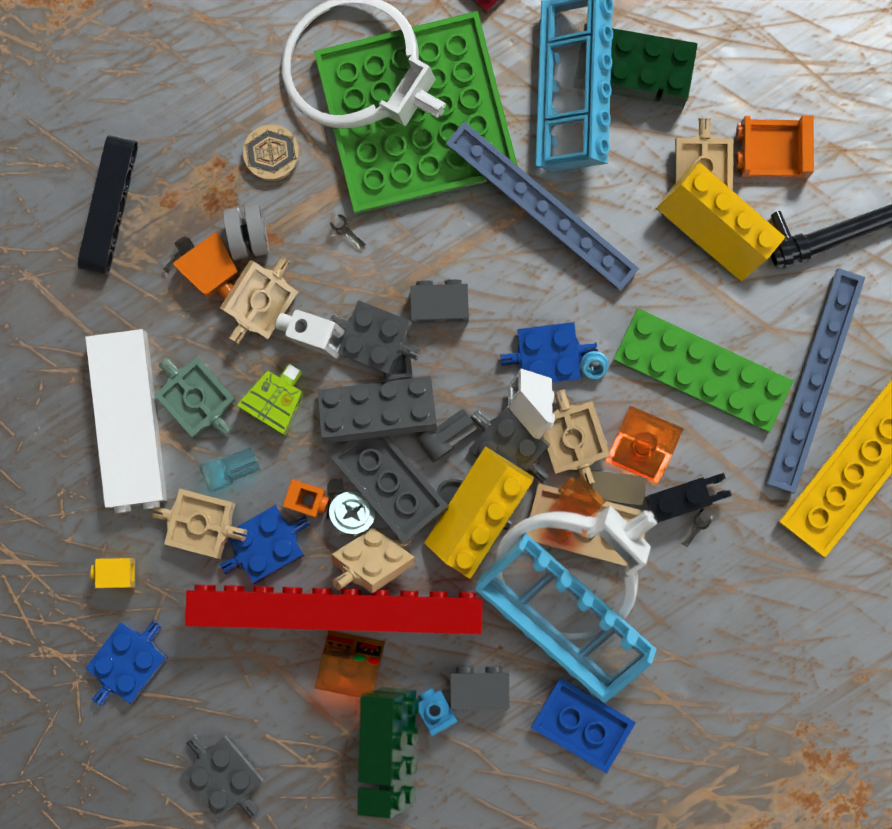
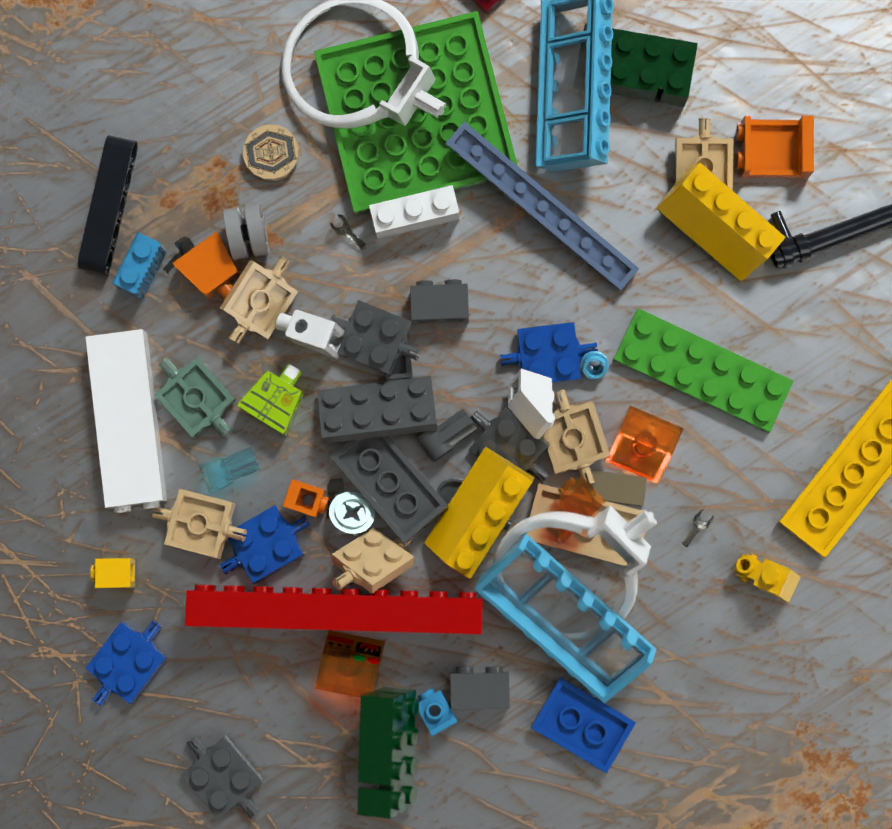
black hinge [645,473,732,523] -> none
sand blue plate [766,268,865,494] -> none
none -> dark azure brick [112,232,167,299]
none -> white brick [369,185,459,239]
none -> yellow brick [733,554,801,603]

